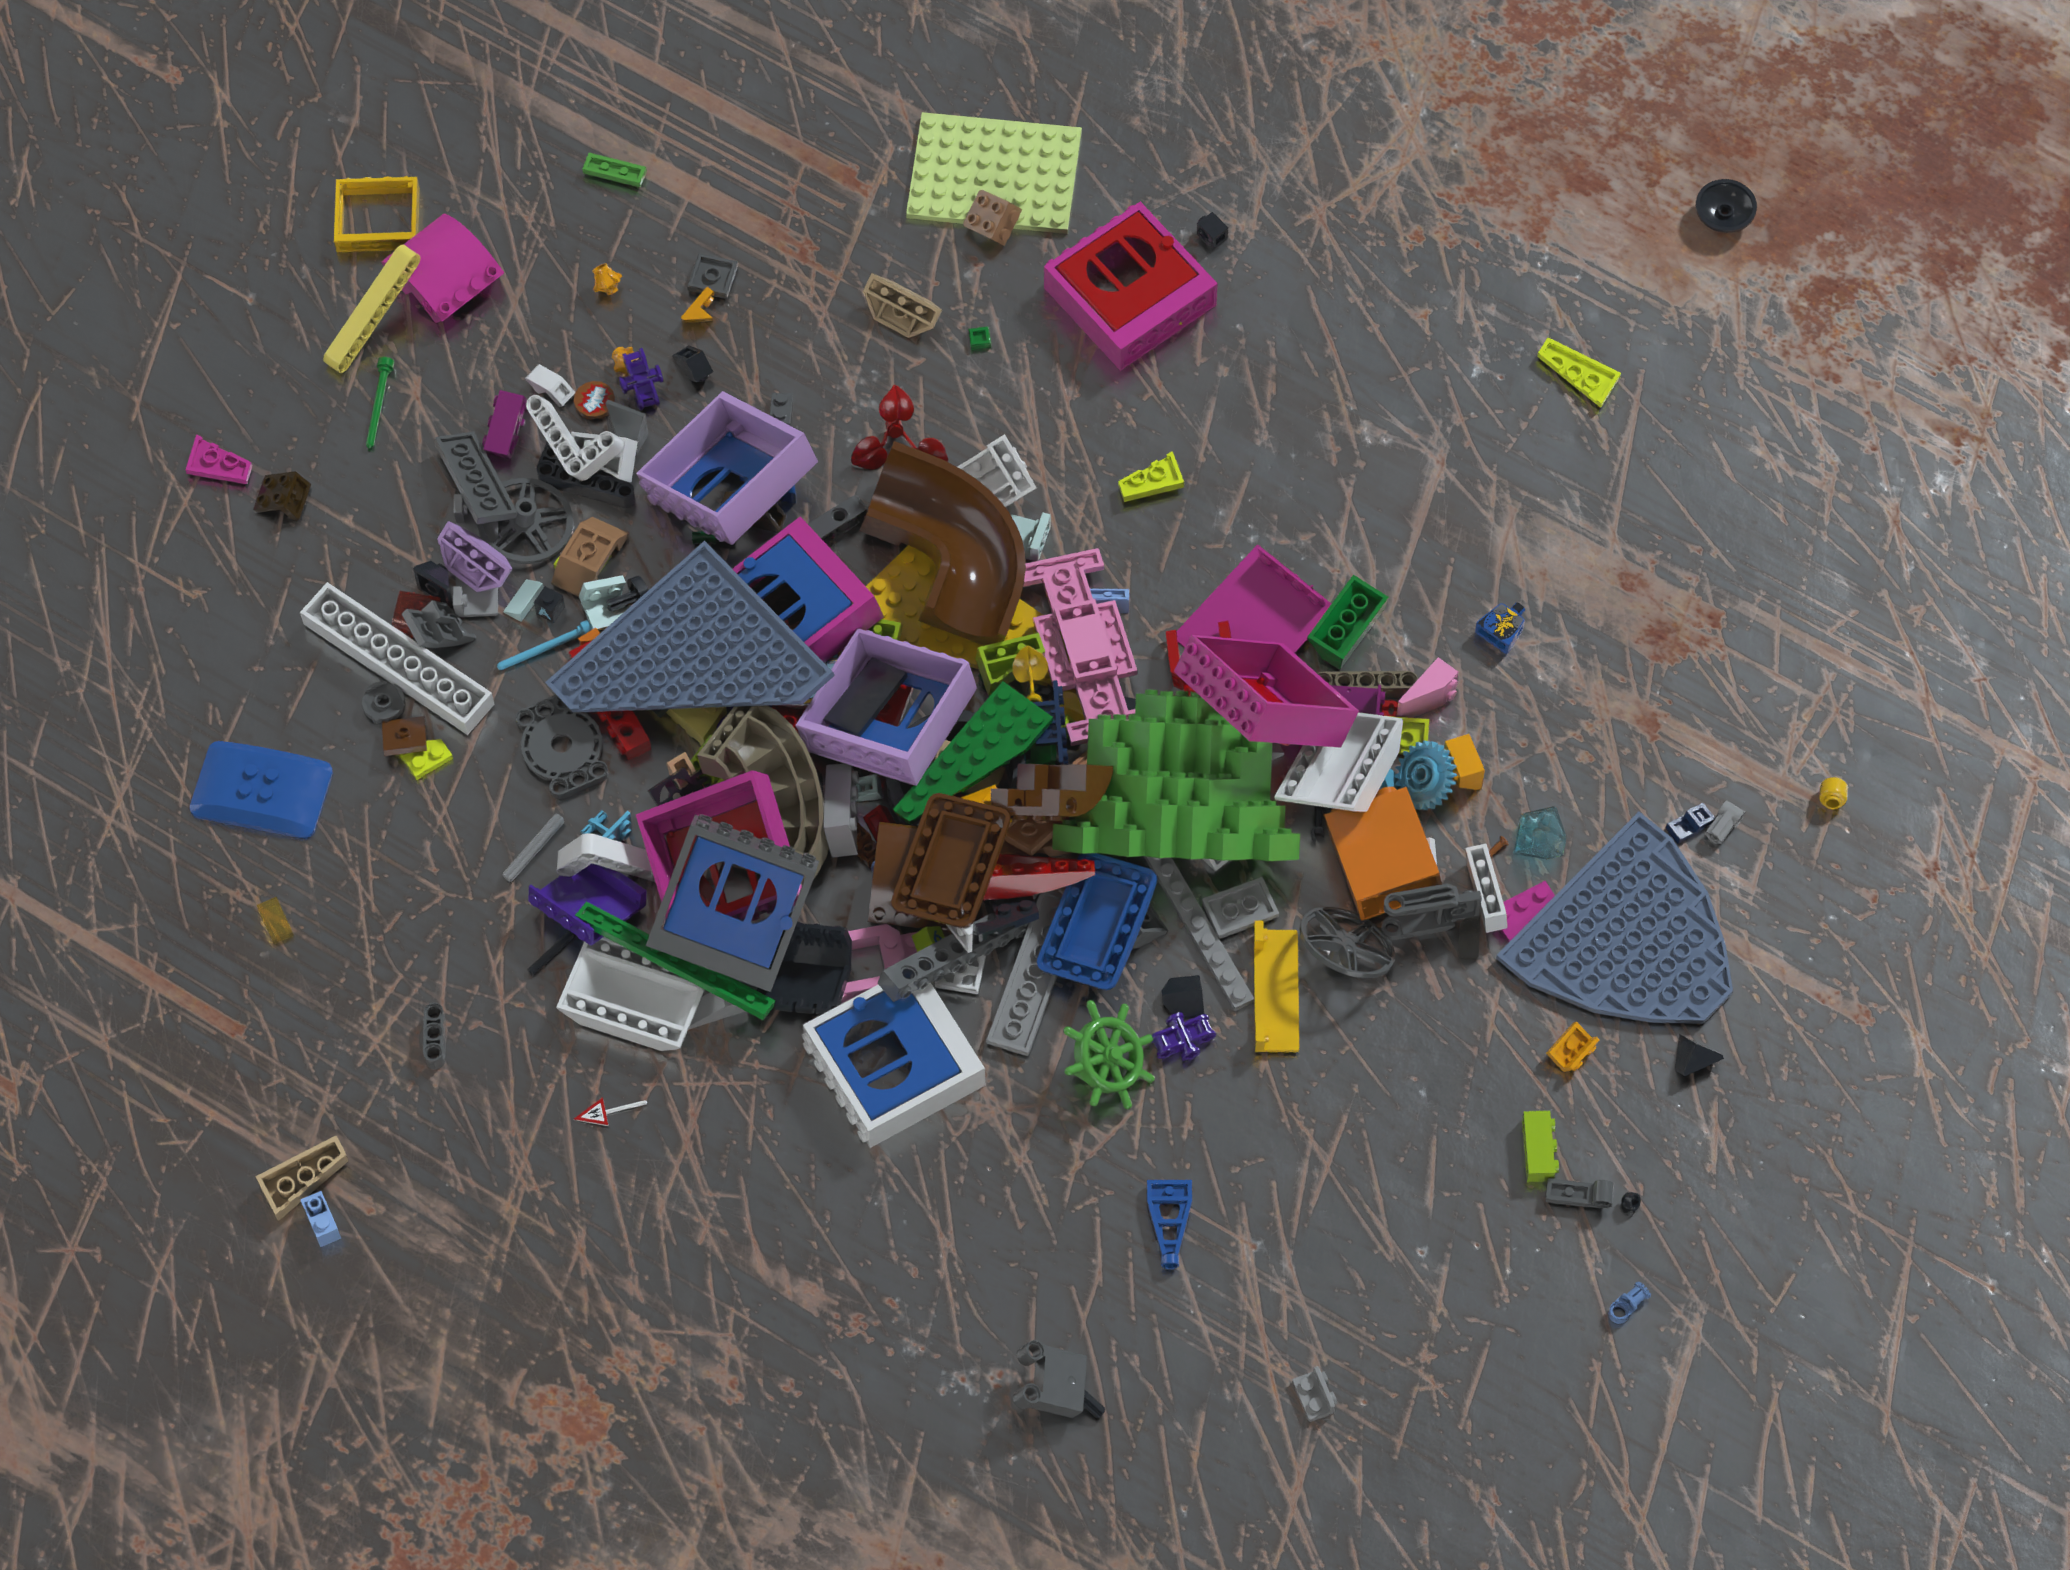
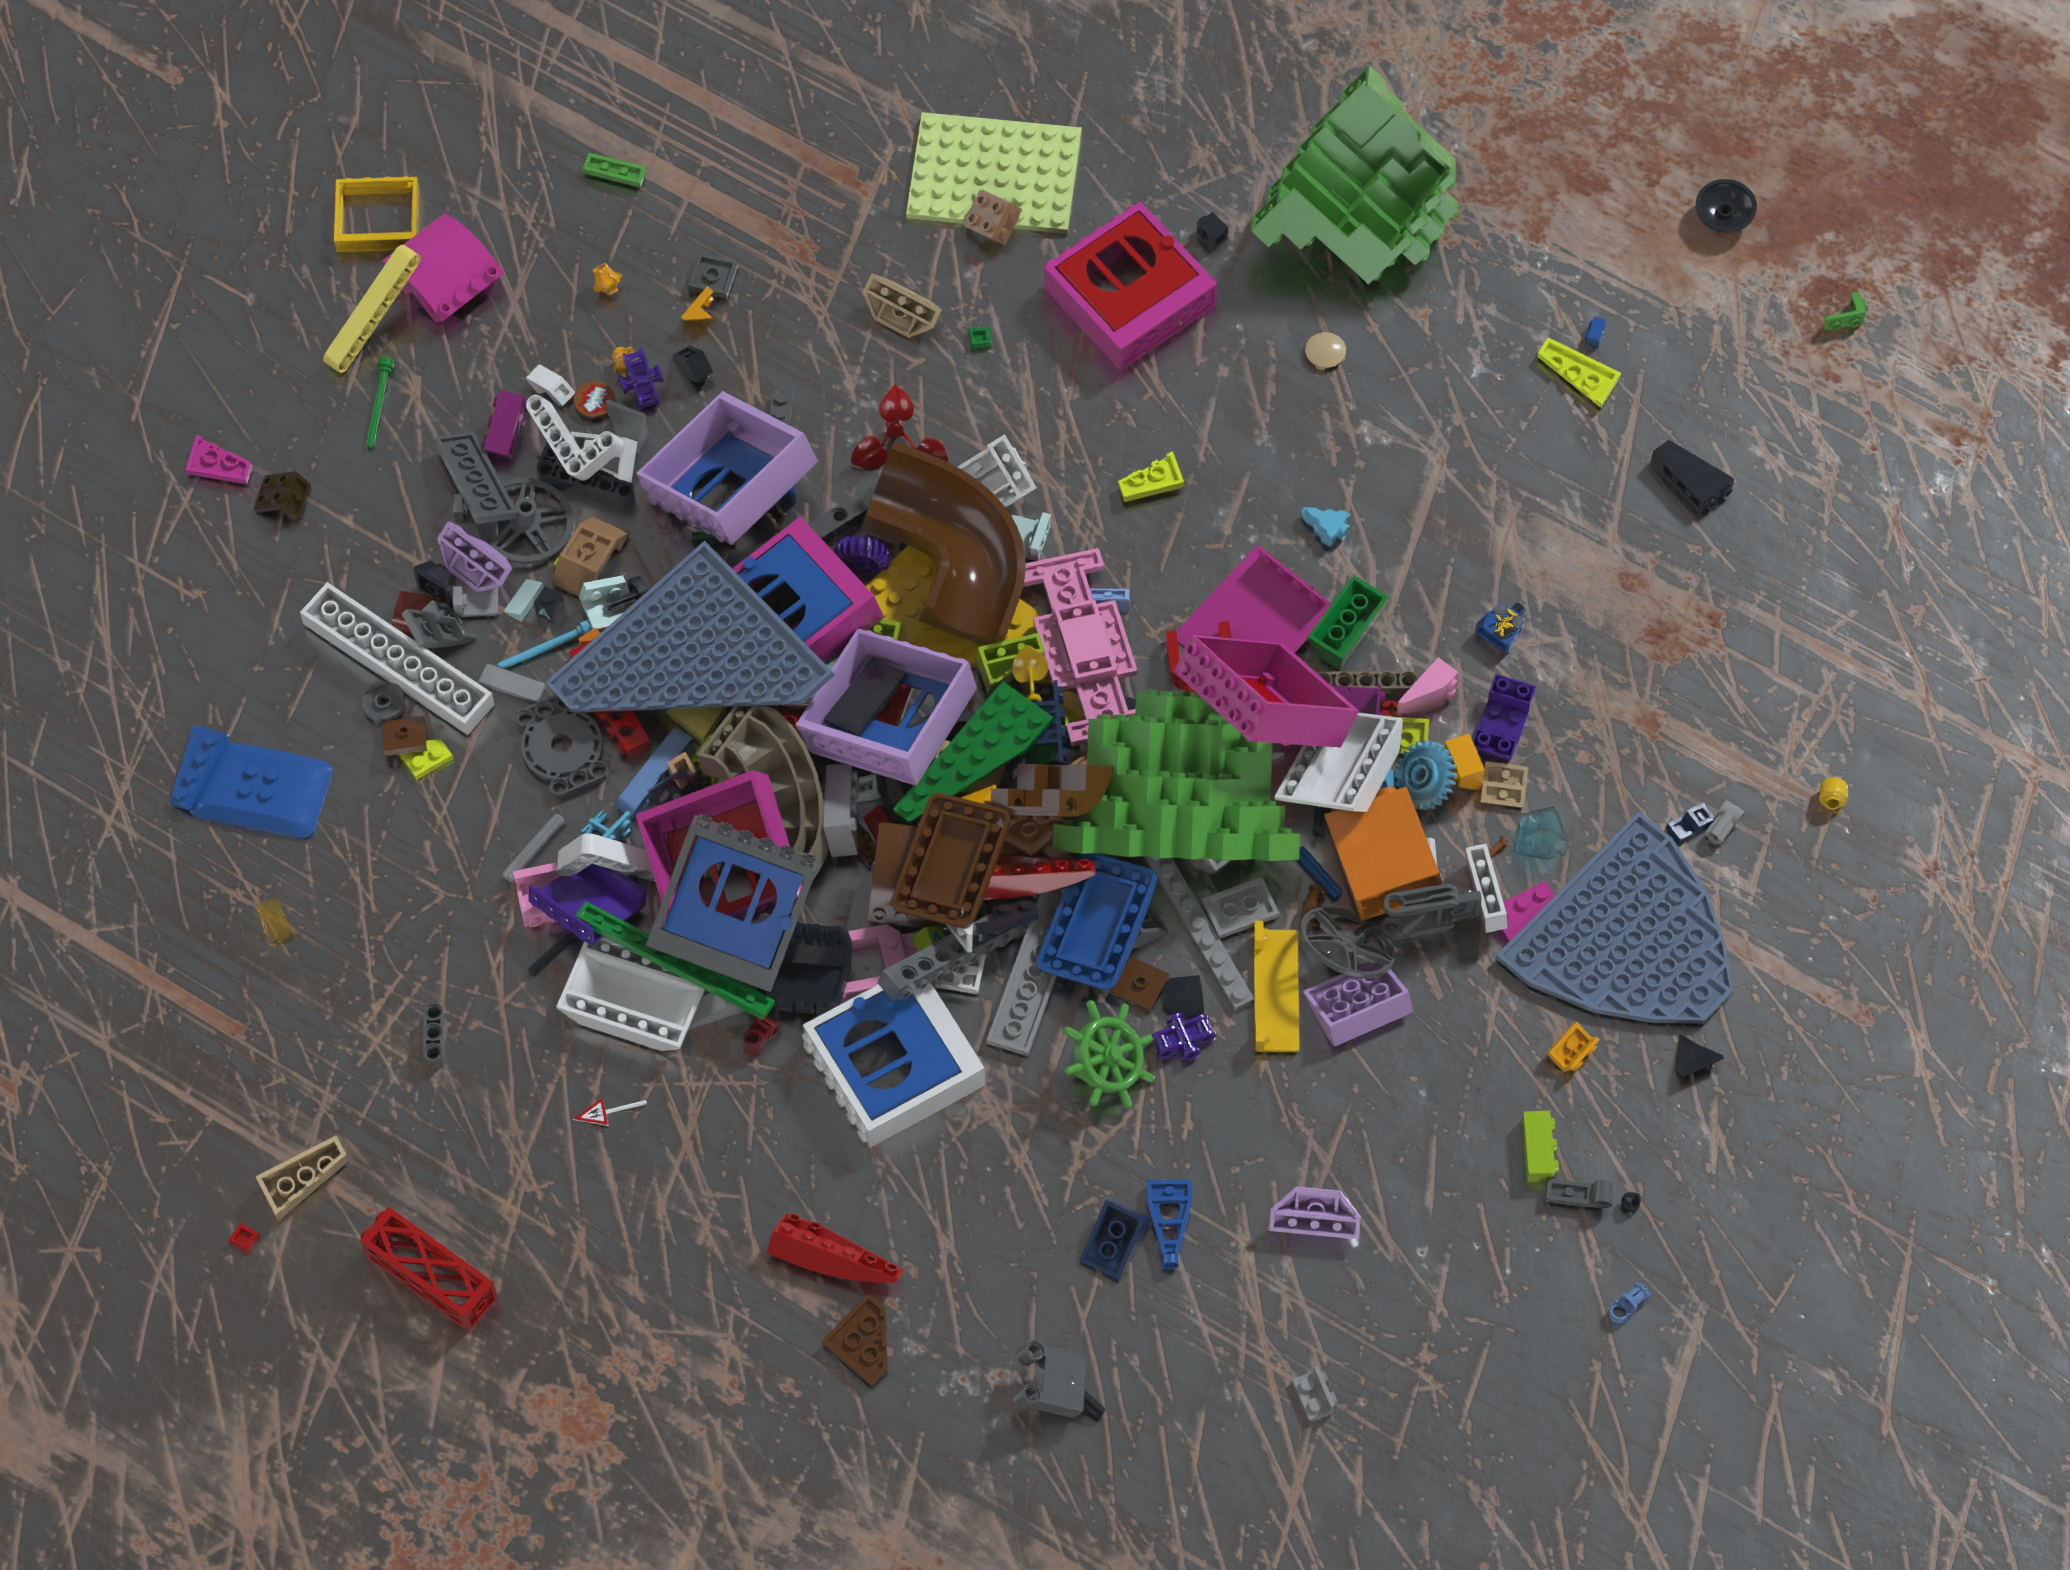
light blue slope [301,1191,341,1247] -> none
none -> blue wing [169,724,230,811]
none -> red tile [228,1223,260,1254]
none -> red piece [360,1206,498,1332]
none -> light grey tile [479,664,546,704]
none -> bright pink panel [513,863,559,927]
none -> medium blue beam [616,727,695,818]
none -> dark red piece [743,1017,781,1056]
none -> red wedge [766,1213,904,1283]
none -> reddish brown plate [822,1293,888,1387]
none -> dark purple gear [834,535,890,577]
none -> dark blue slope [1079,1199,1152,1280]
none -> reddish brown plate [1111,956,1170,1013]
none -> bright green panel [1251,66,1459,284]
none -> lavender wedge [1269,1186,1361,1239]
none -> blue axle [1299,846,1342,899]
none -> medium azure rock [1300,507,1350,547]
none -> reddish brown connector [1300,884,1327,927]
none -> lavender slope [1303,962,1413,1047]
none -> tan dish [1305,332,1346,370]
none -> dark purple slope [1472,674,1536,760]
none -> tan slope [1480,761,1528,808]
none -> blue piece [1585,316,1606,347]
none -> black slope [1651,440,1734,512]
none -> bright green bracket [1823,292,1867,330]

